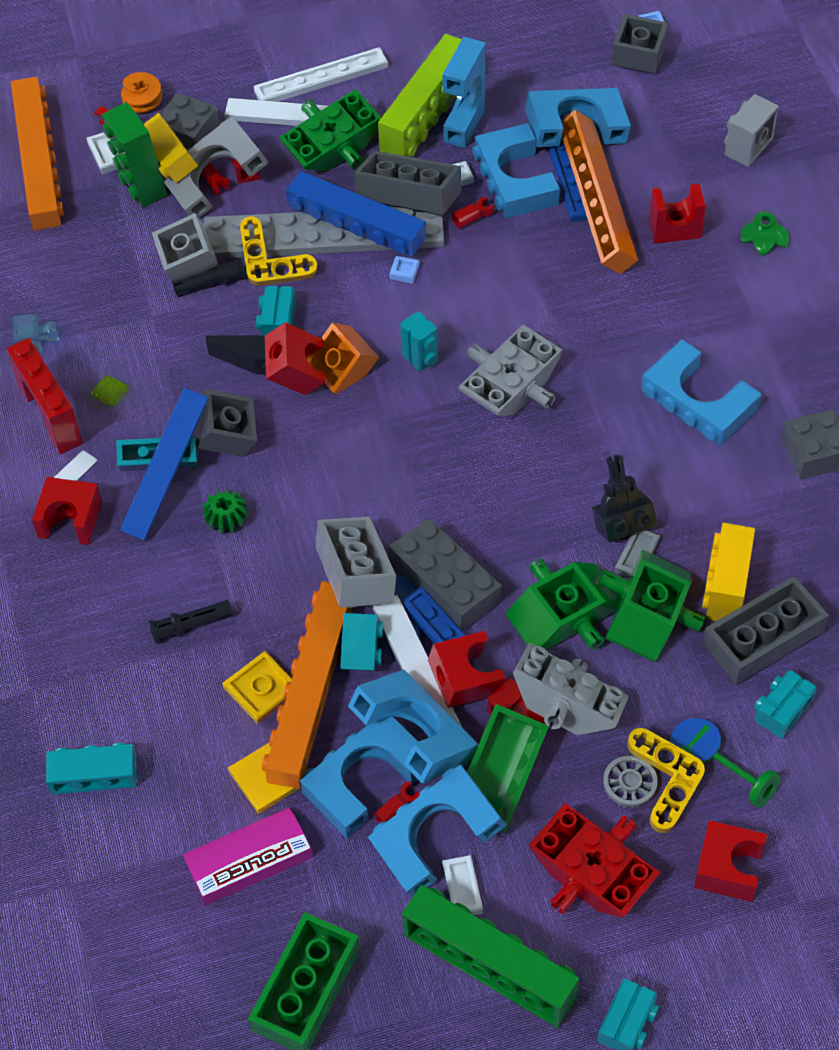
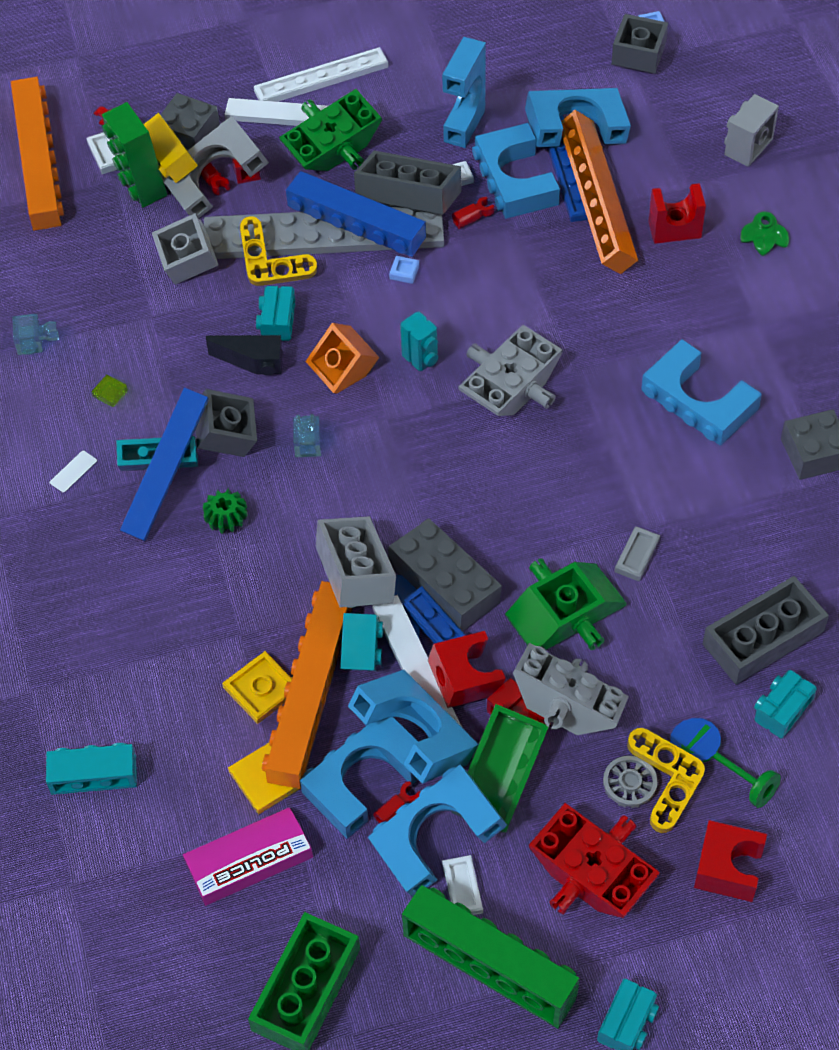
red arch [6,338,83,455] -> none
red piece [32,477,102,545] -> none
orange piece [121,72,162,113] -> none
black pin [148,599,233,644] -> none
black pin [172,257,247,296] -> none
red piece [265,322,326,395] -> none
lime brick [378,33,462,157] -> none
black brick [592,455,657,542] -> none
green slope [598,549,705,662] -> none
yellow brick [702,523,755,621] -> none
none -> clear light blue brick [293,414,321,457]

